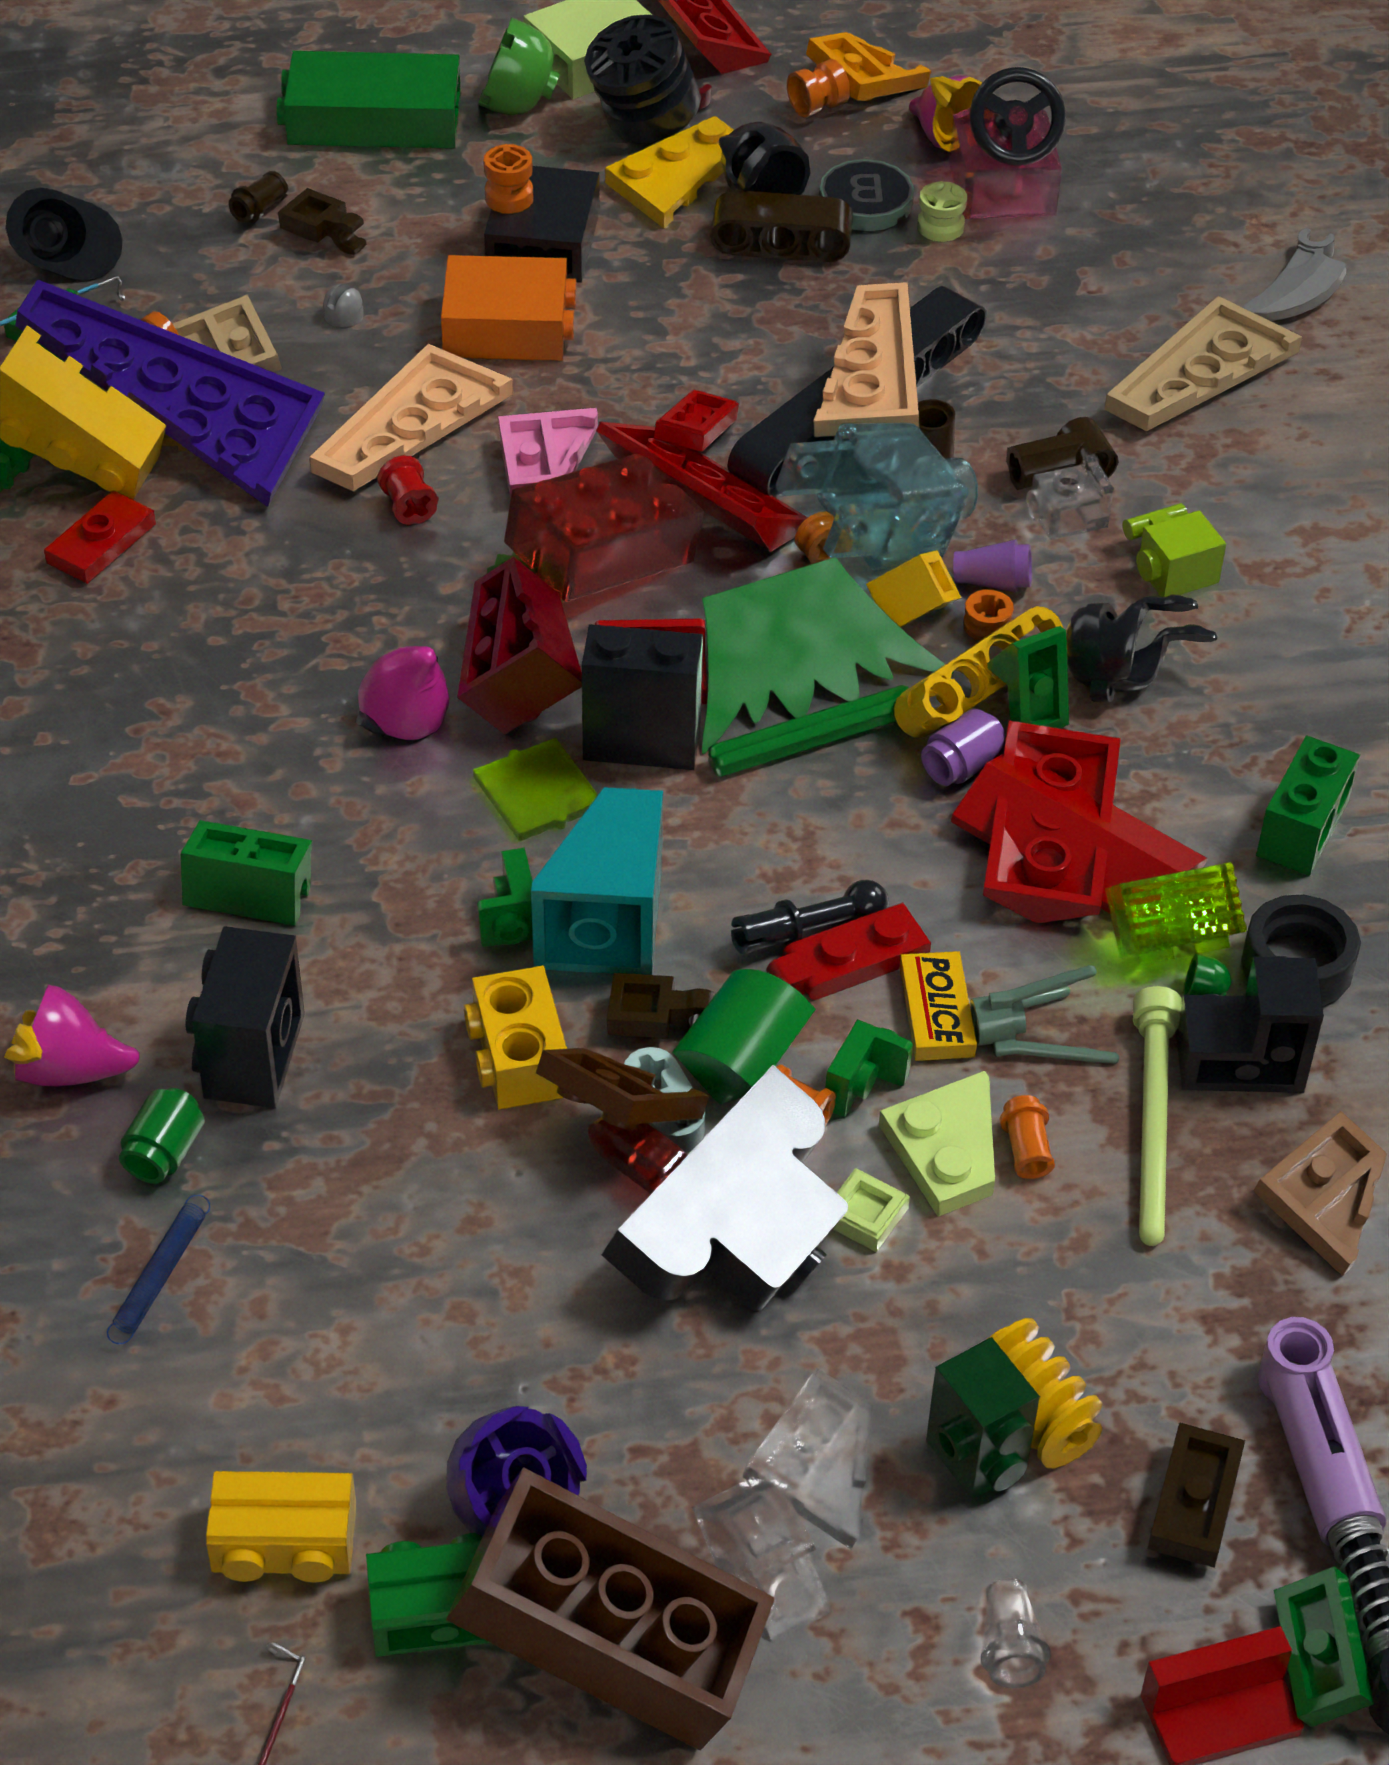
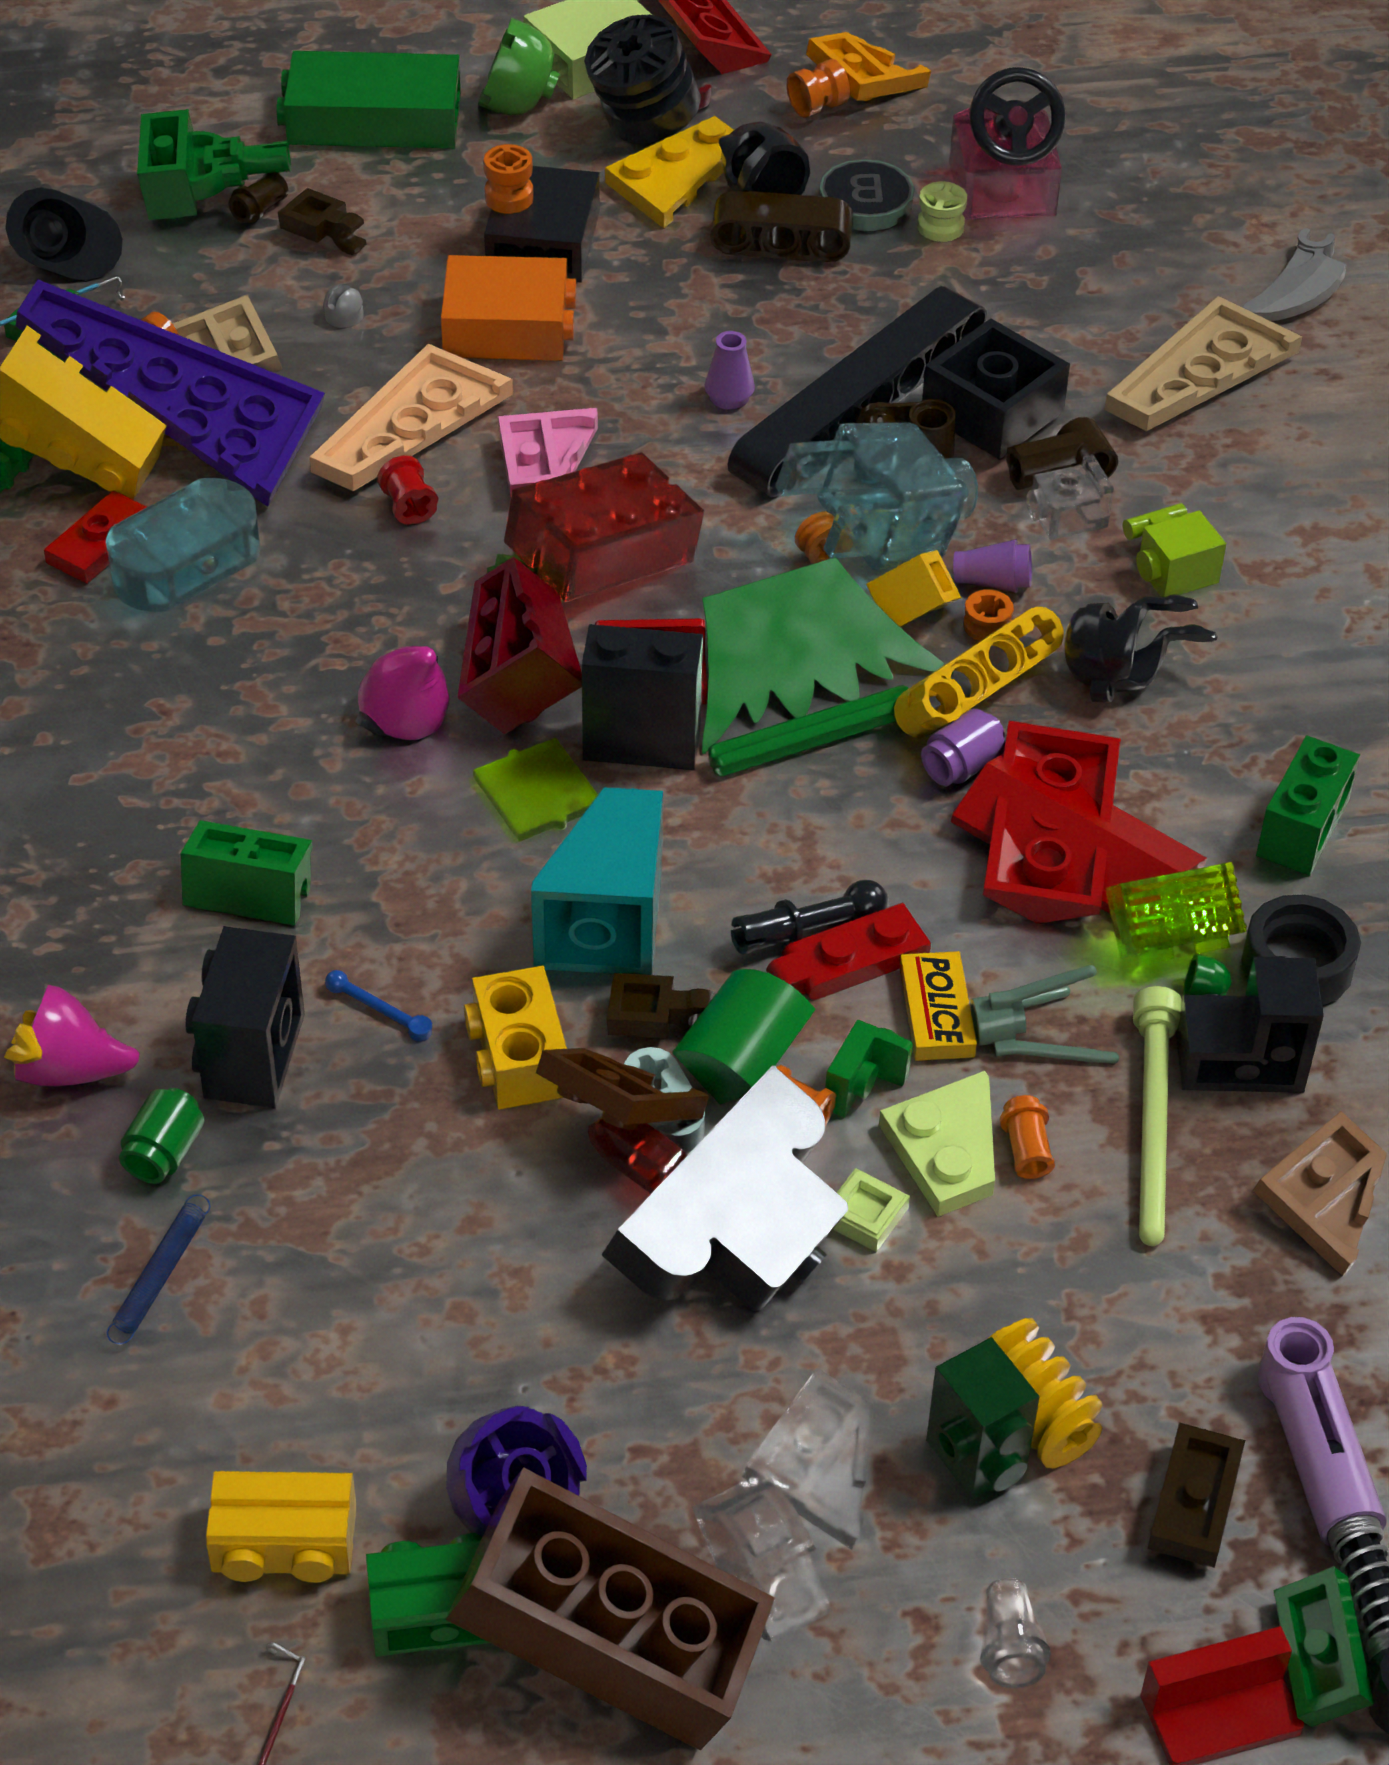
green bracket [477,847,533,947] -> none
red slope [596,421,808,552] -> none
red plate [654,390,739,452] -> none
light nougat wing [814,282,919,437] -> none
yellow hat [909,75,996,154] -> none
green slope [987,626,1069,729] -> none
none -> clear light blue brick [106,478,260,612]
none -> green brick [137,109,291,220]
none -> blue hinge [325,970,432,1042]
none -> medium lavender cone [704,331,755,409]
none -> black brick [922,318,1070,460]

